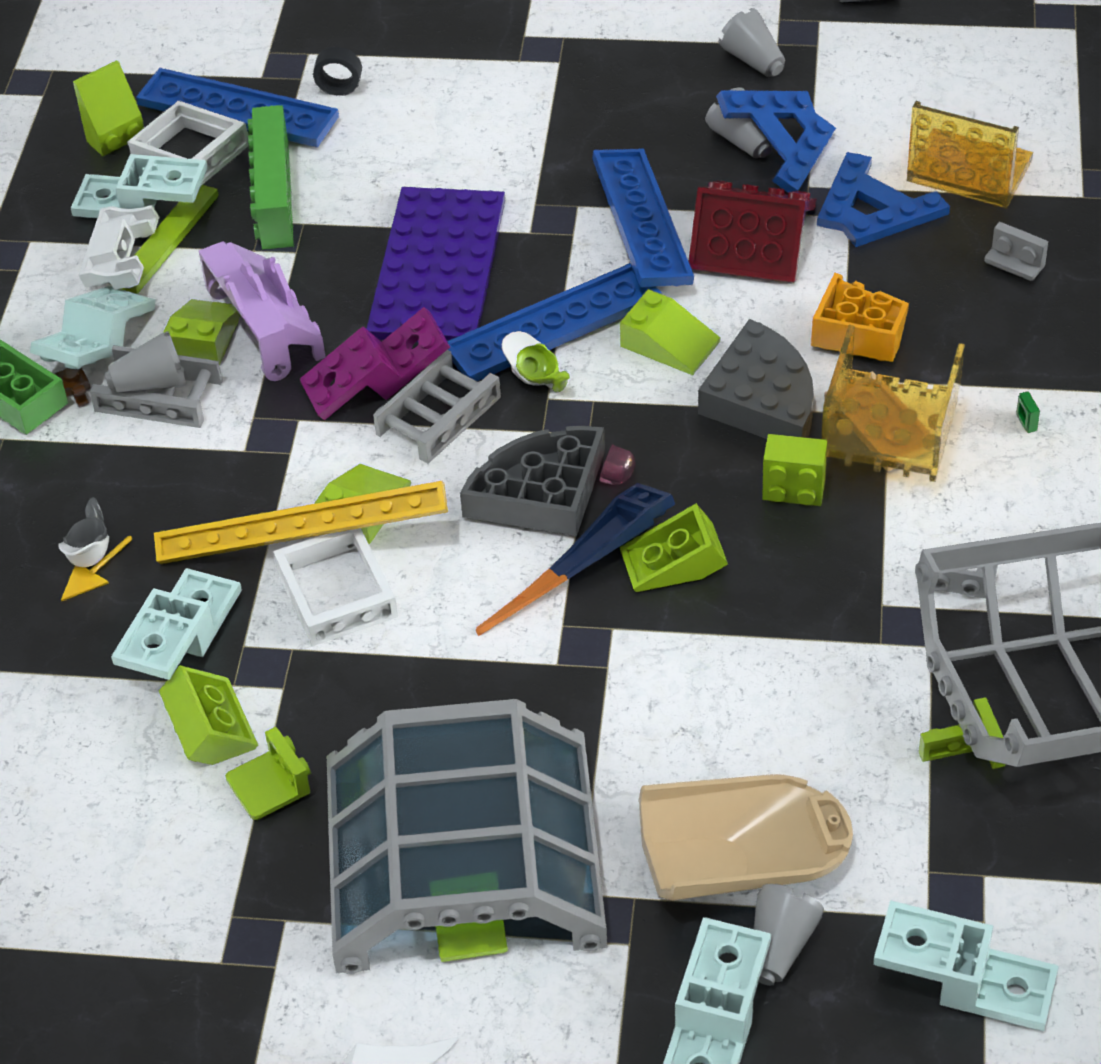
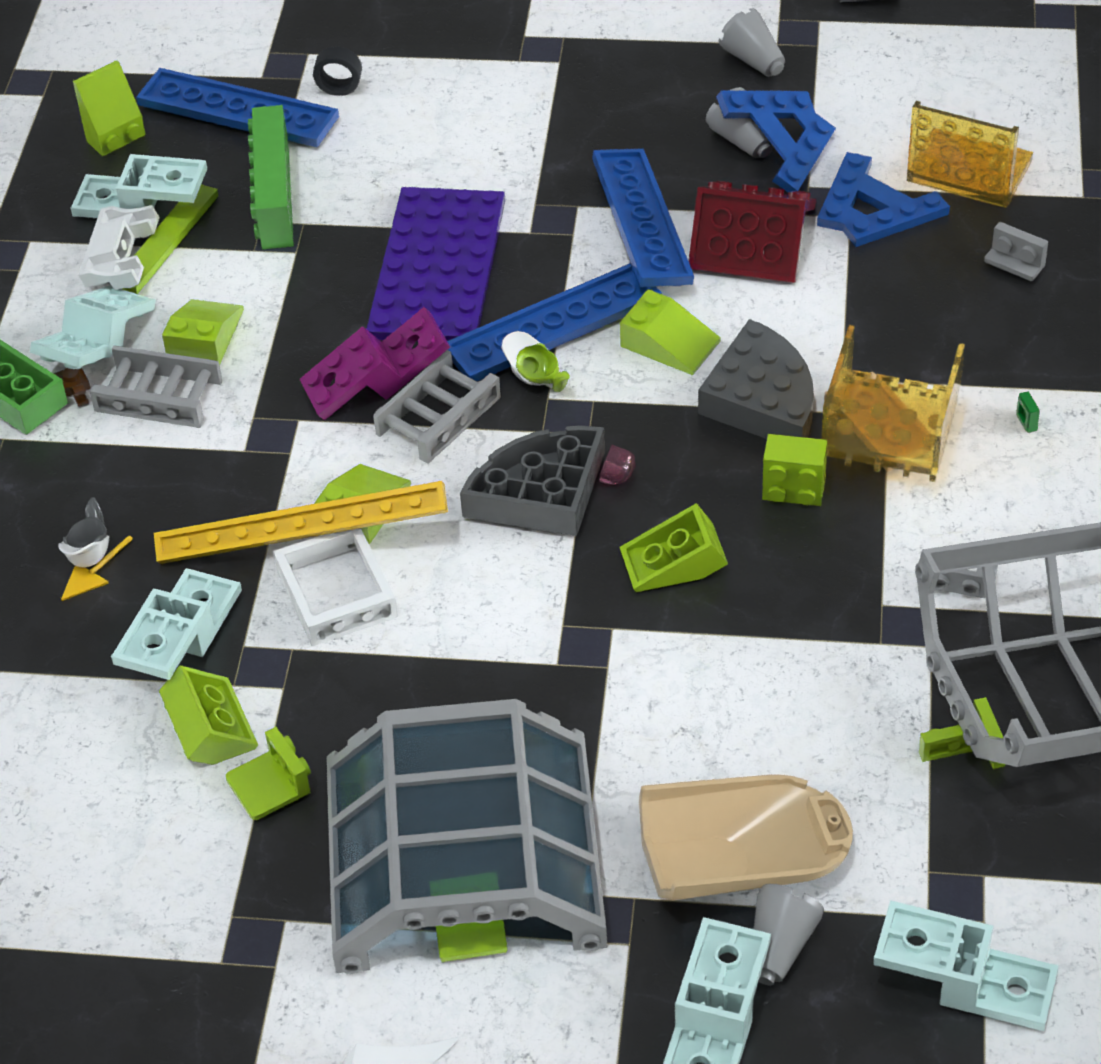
light grey cone [104,331,187,393] -> none
white window [127,101,249,186] -> none
lavender piece [199,241,325,381] -> none
dark blue plate [476,483,675,636] -> none
light orange wedge [811,272,909,362] -> none

